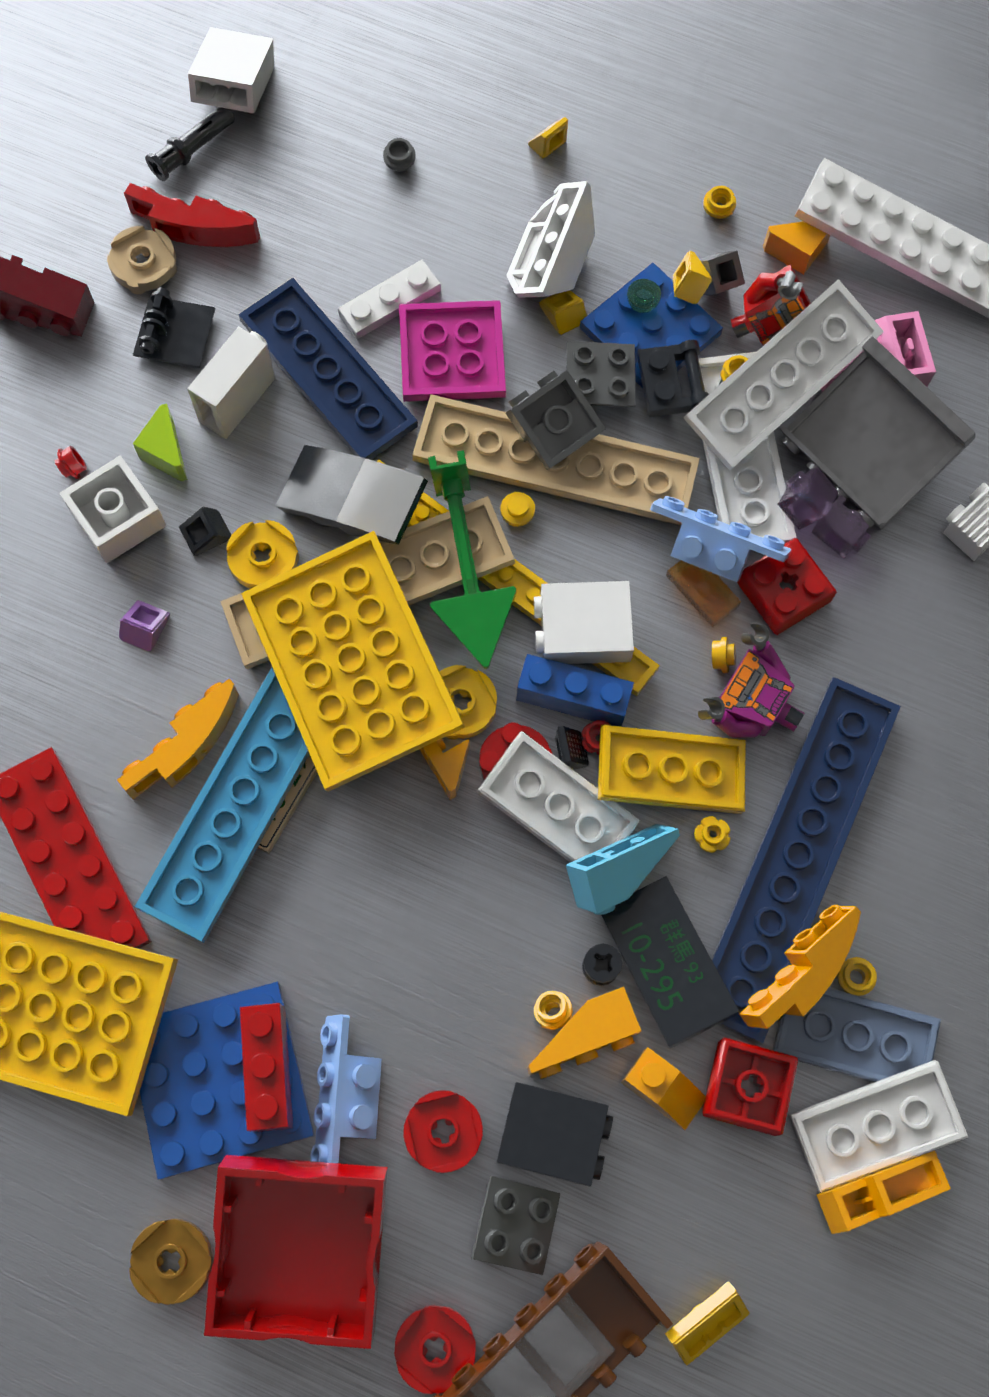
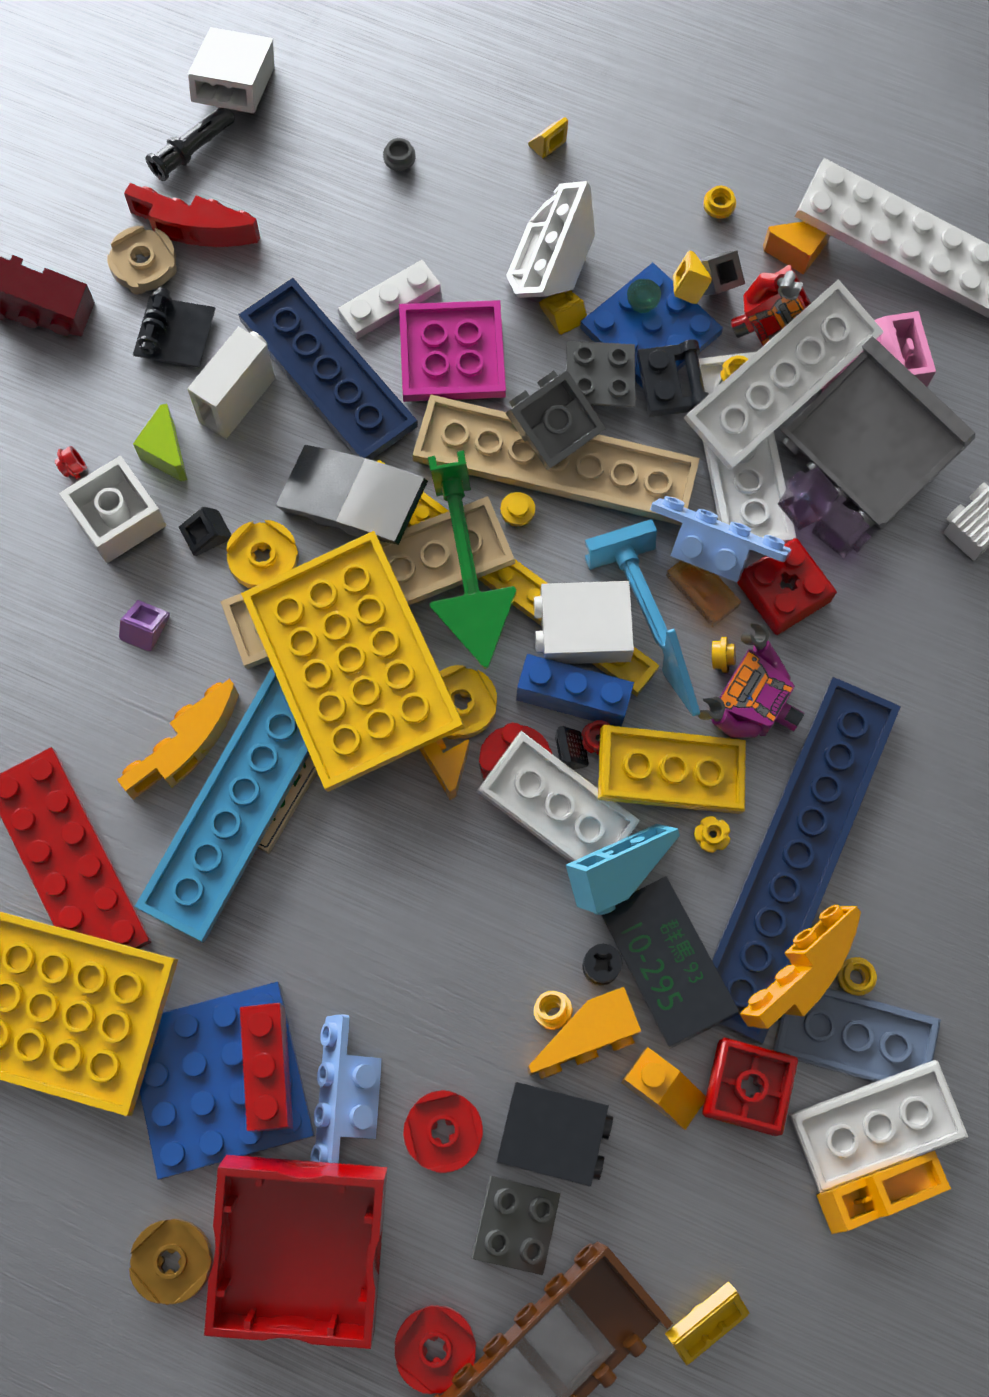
none -> dark azure piece [585,519,700,716]

